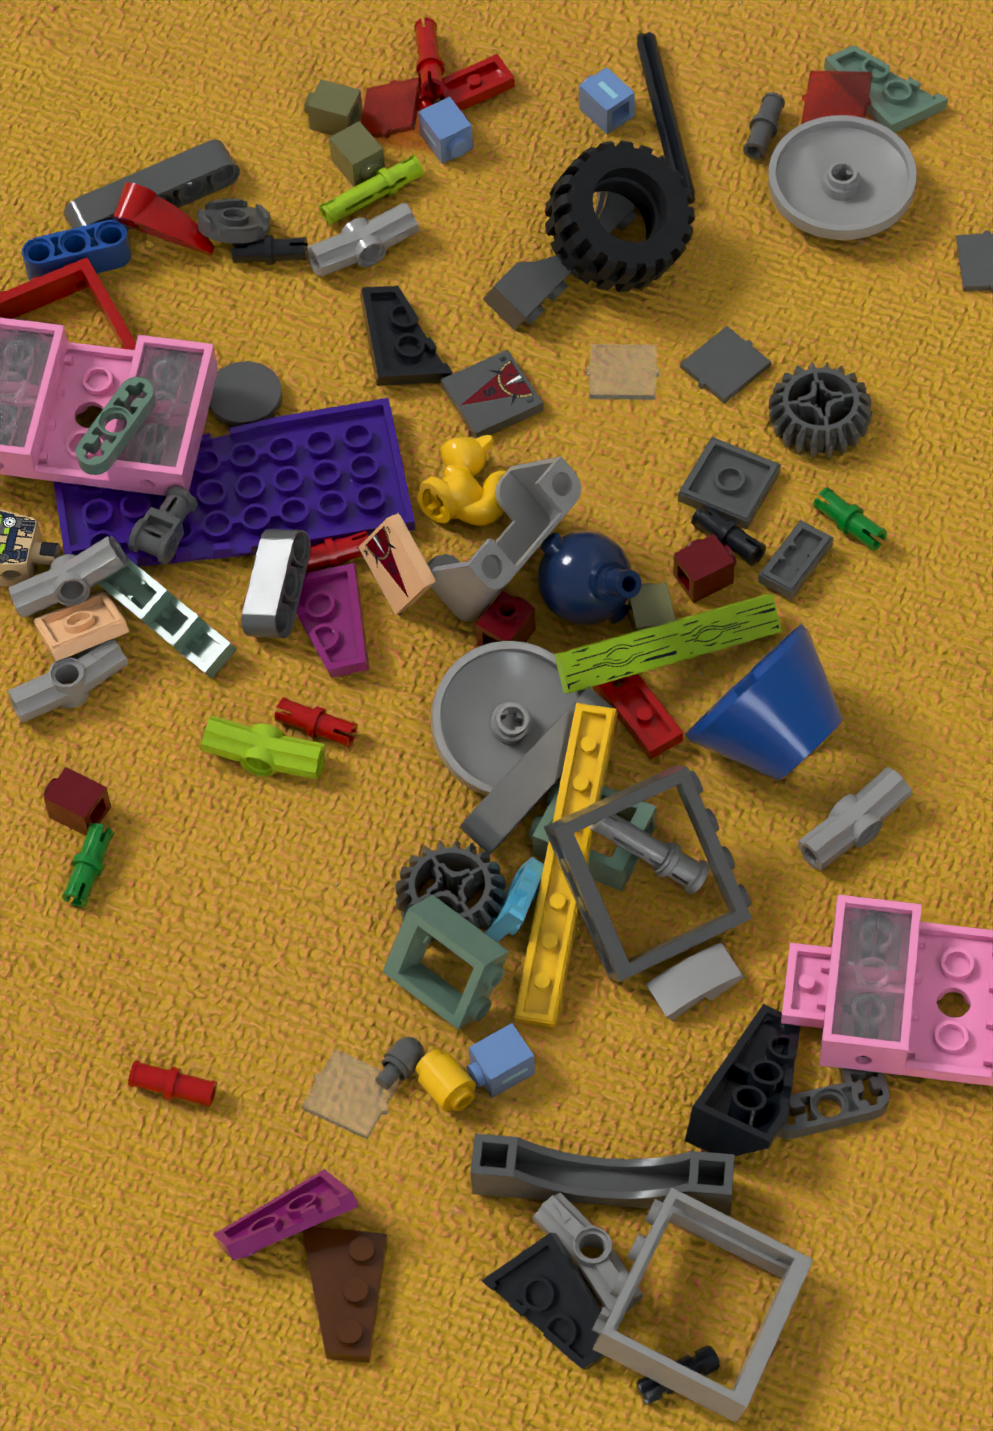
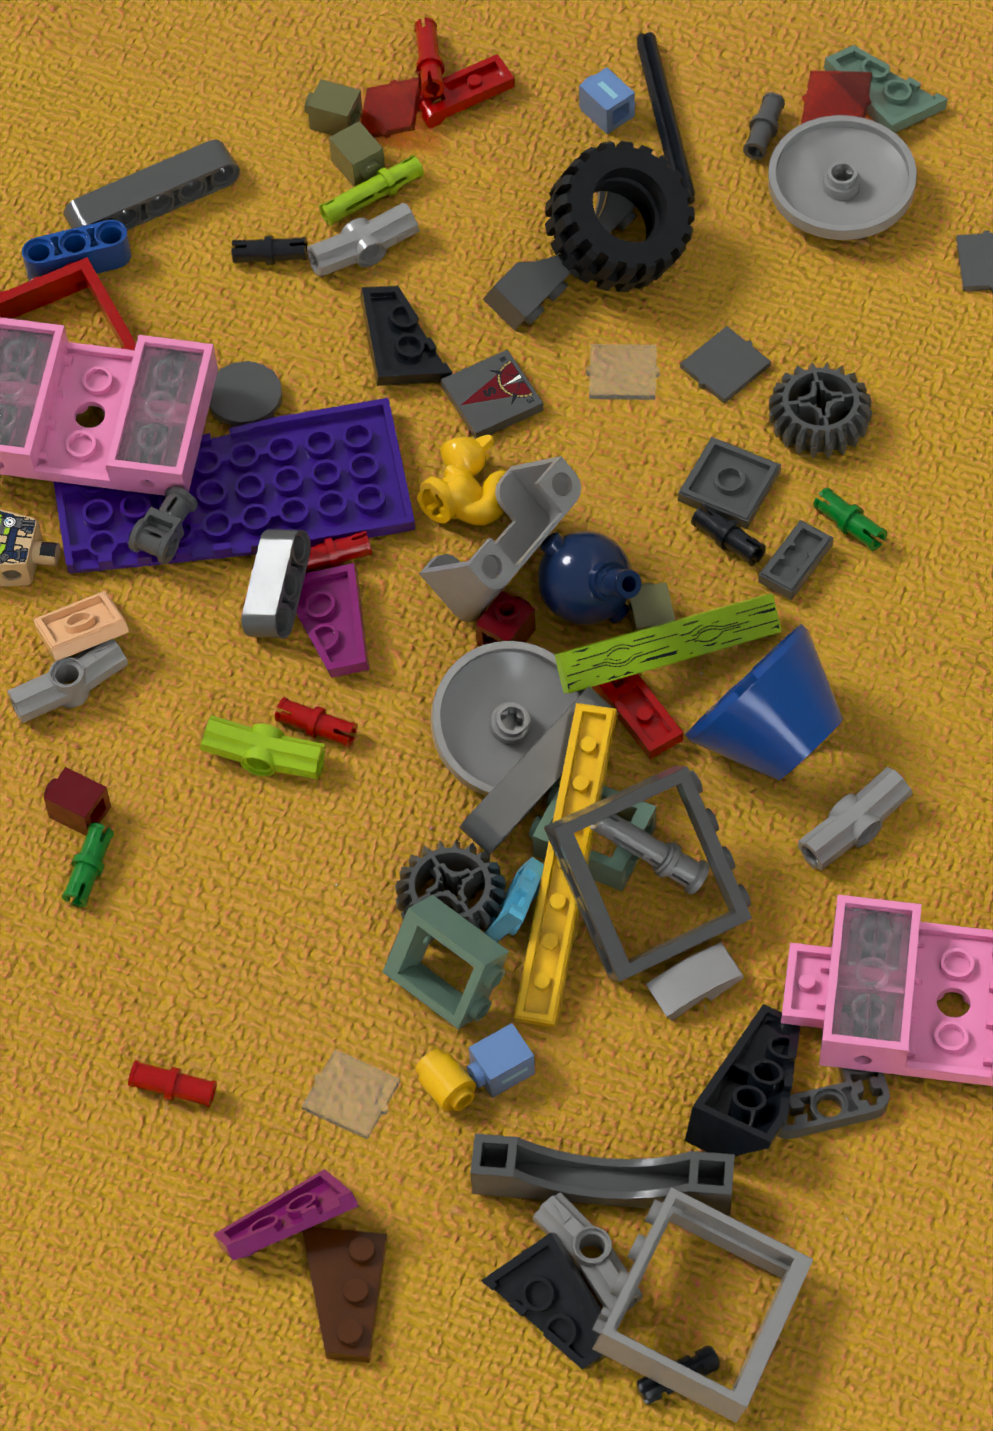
light grey piece [9,536,128,618] -> none
sand green beam [76,377,156,475] -> none
sand green slope [98,558,237,679] -> none
red piece [113,182,215,256] -> none
dark grey tile [197,199,271,243] -> none
light nougat tile [358,513,436,615] -> none
dark grey cylinder [375,1037,425,1090] -> none
medium blue brick [418,97,473,163] -> none
dark red brick [673,534,737,603] -> none

